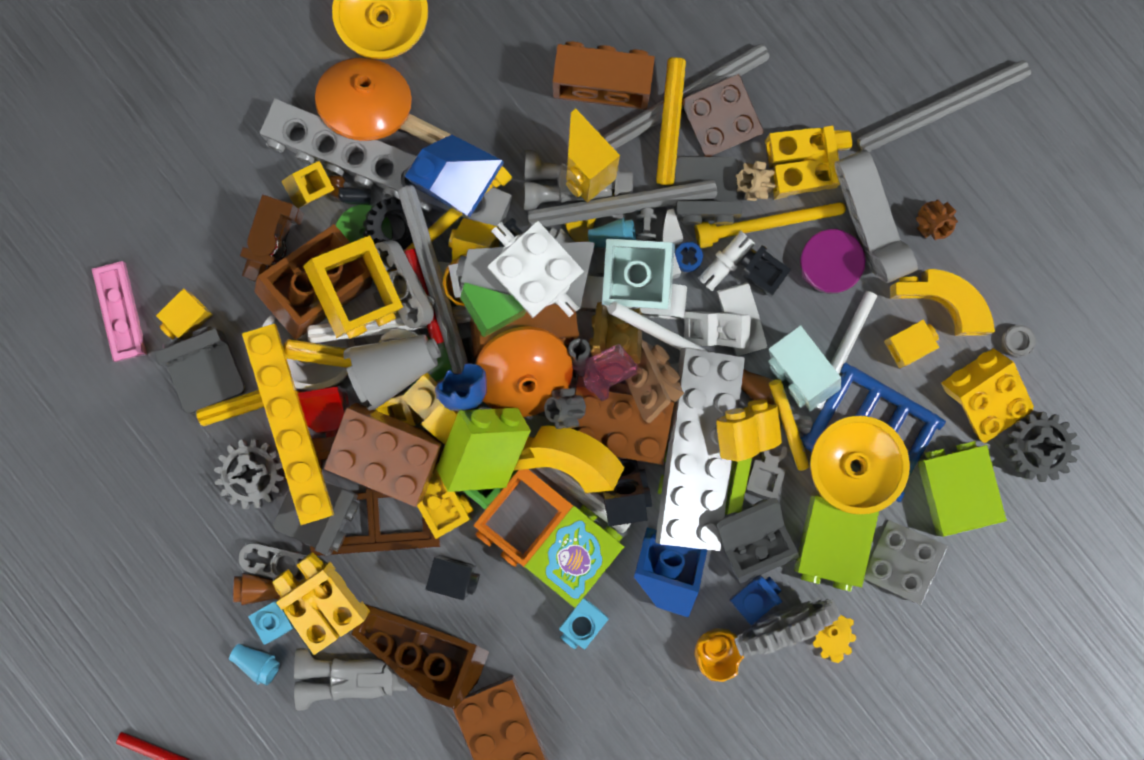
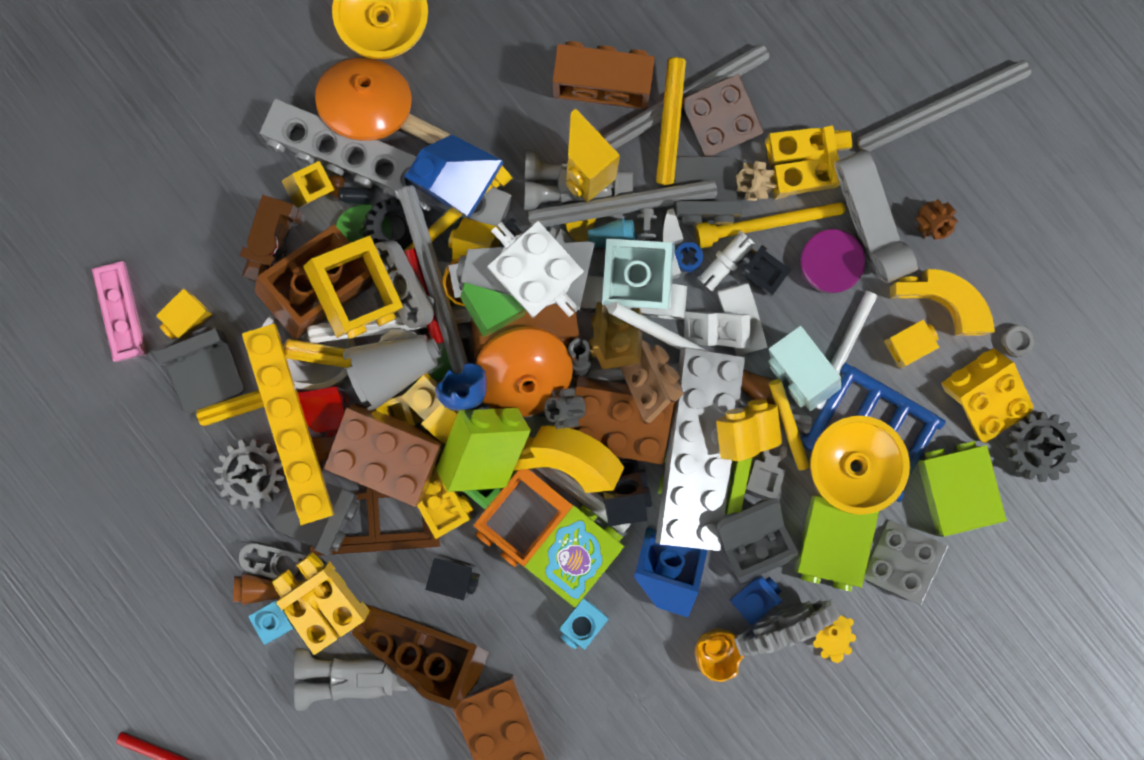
medium azure cone [229,643,280,686] -> none
clear pink bracket [583,344,638,401] -> none

